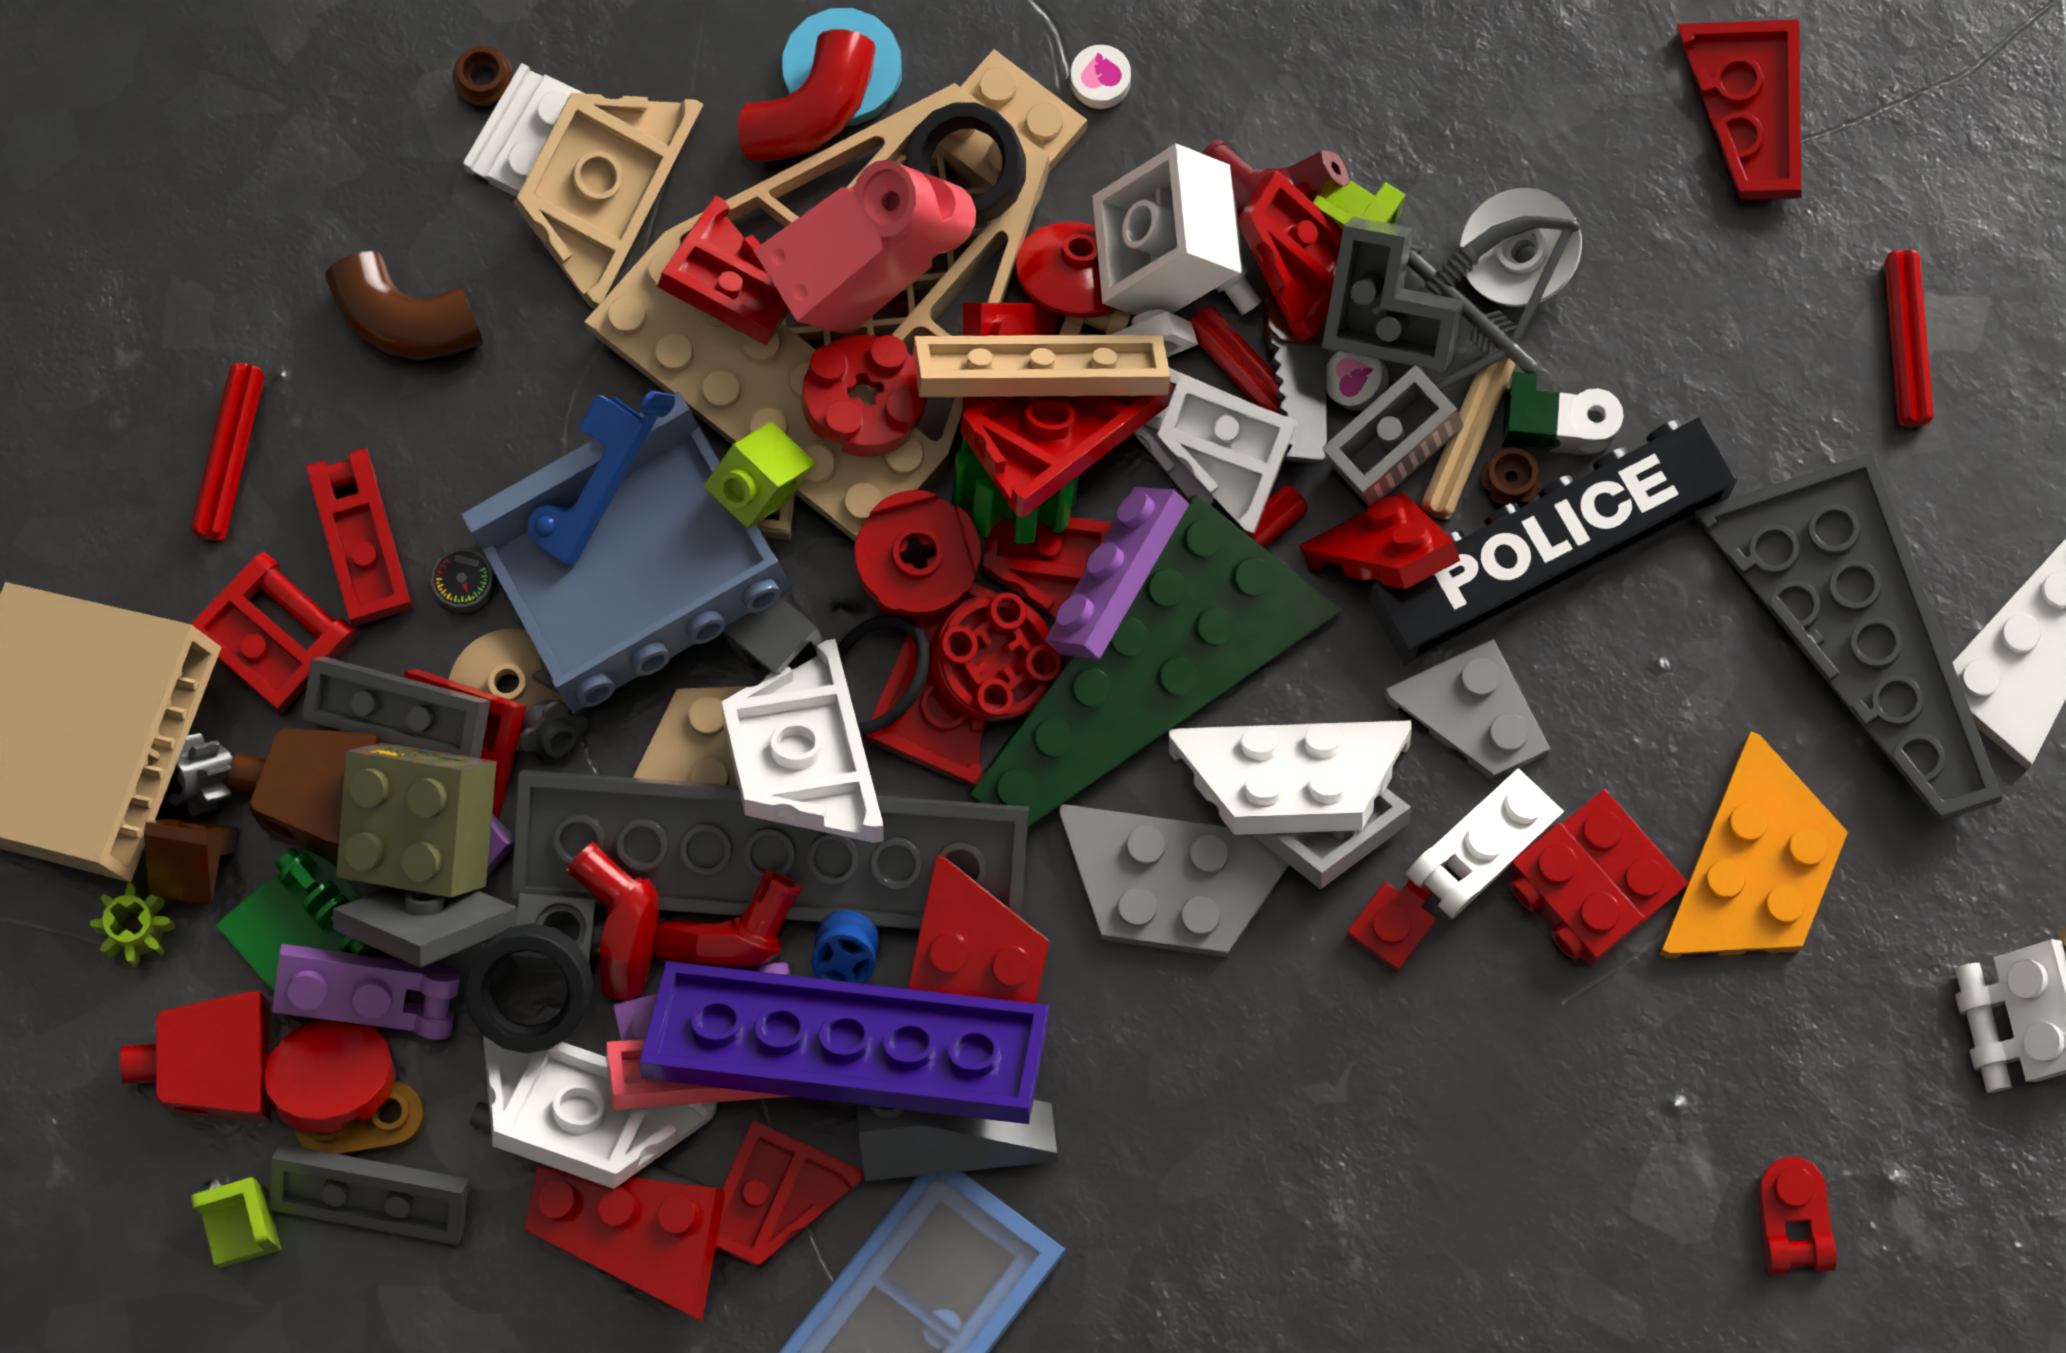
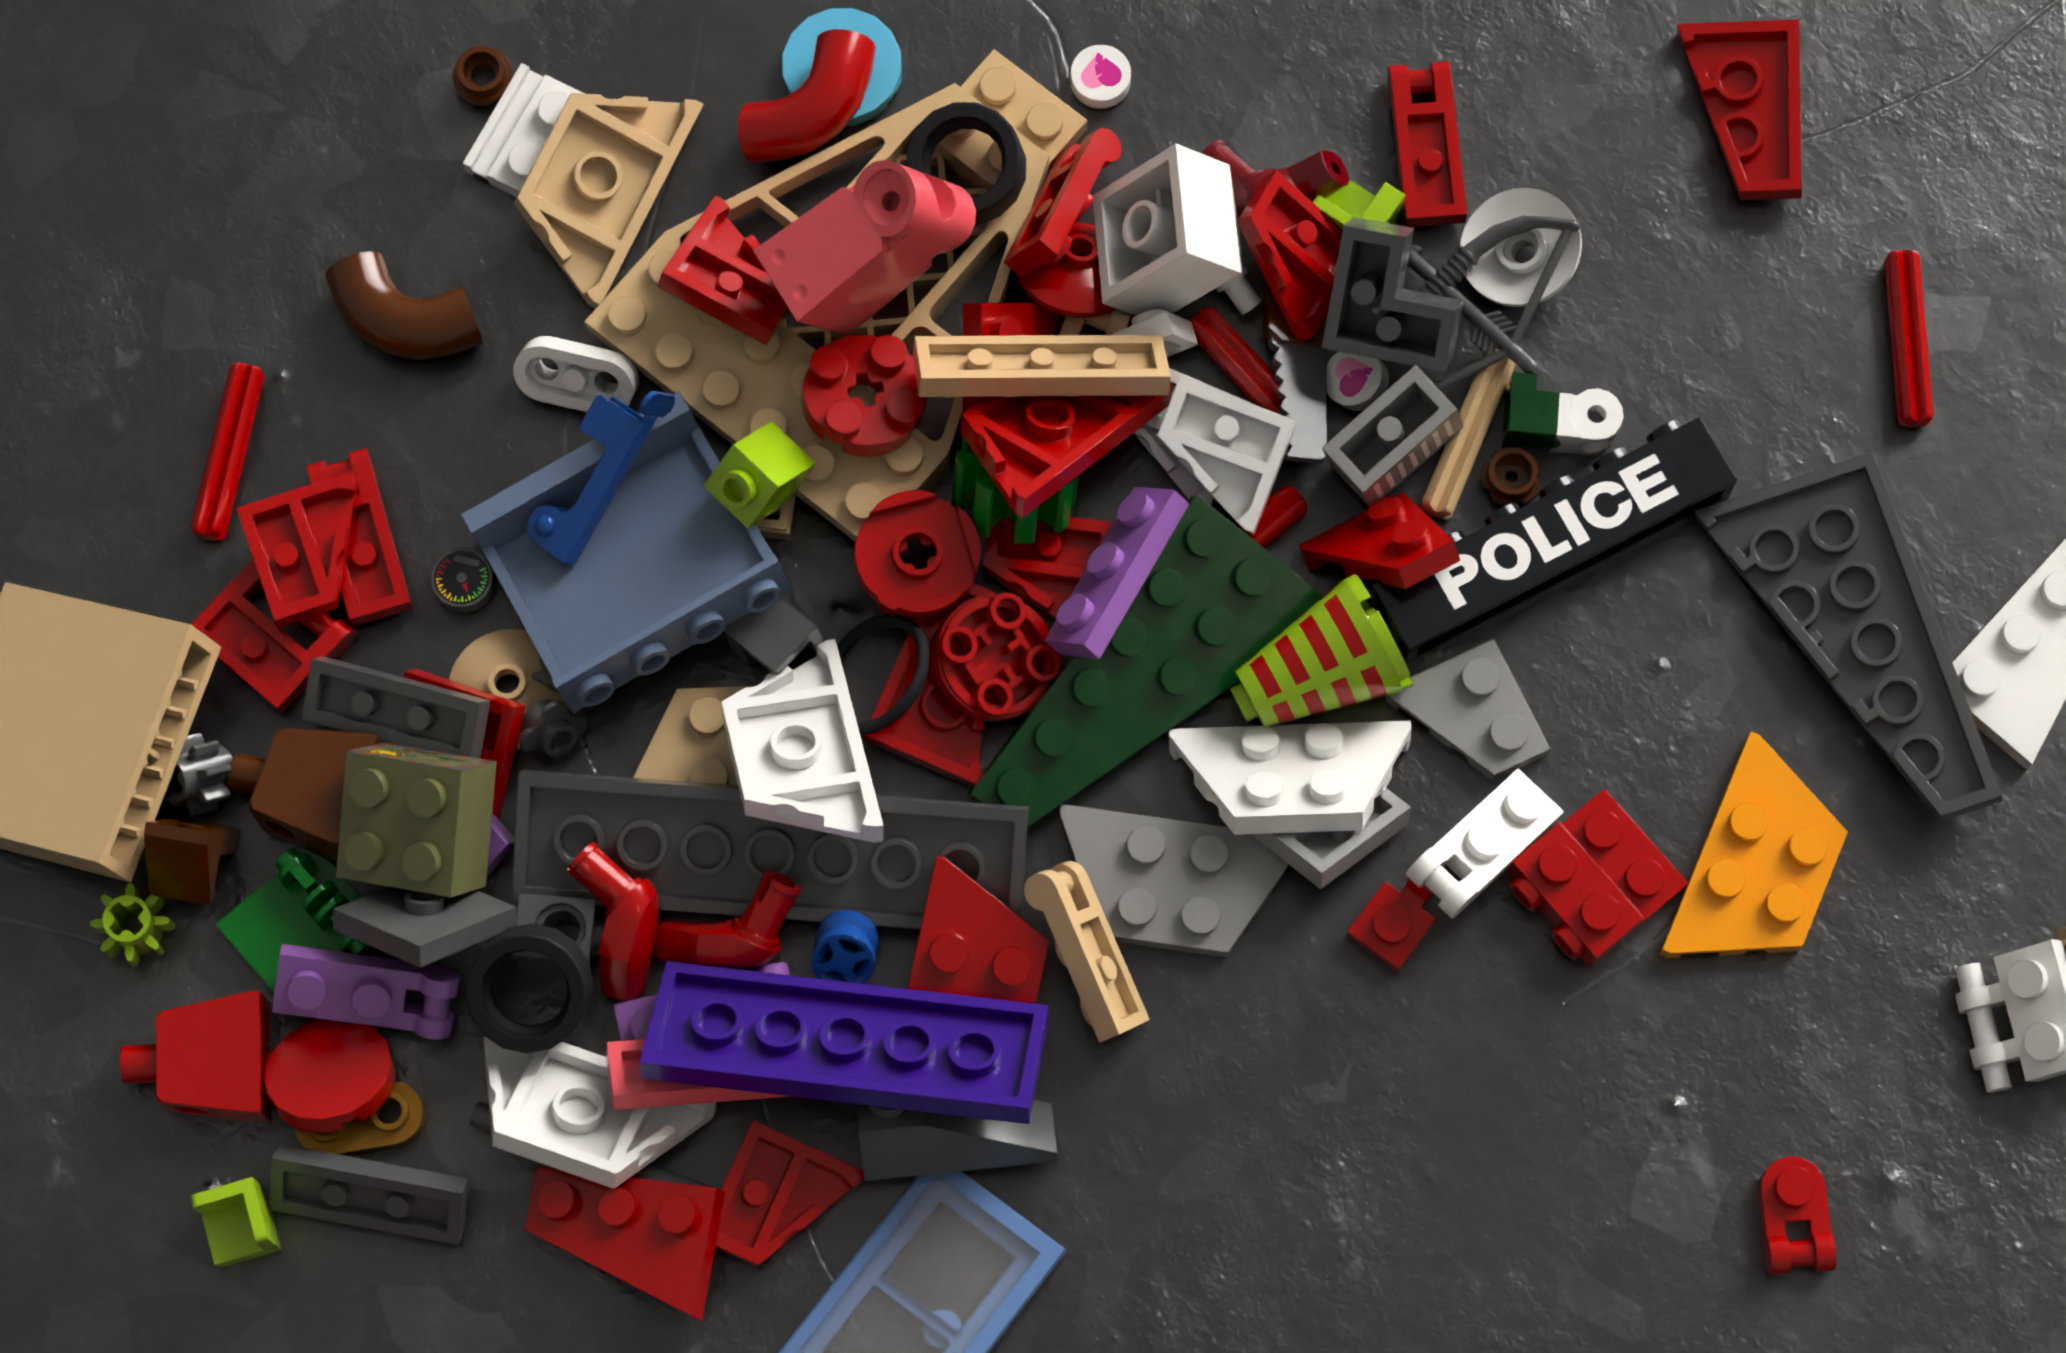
none -> red wing [236,471,357,628]
none -> white plate [513,336,639,412]
none -> red plate [1004,128,1122,278]
none -> tan plate [1024,861,1150,1043]
none -> lime cone [1230,574,1414,727]
none -> red plate [1387,61,1467,227]

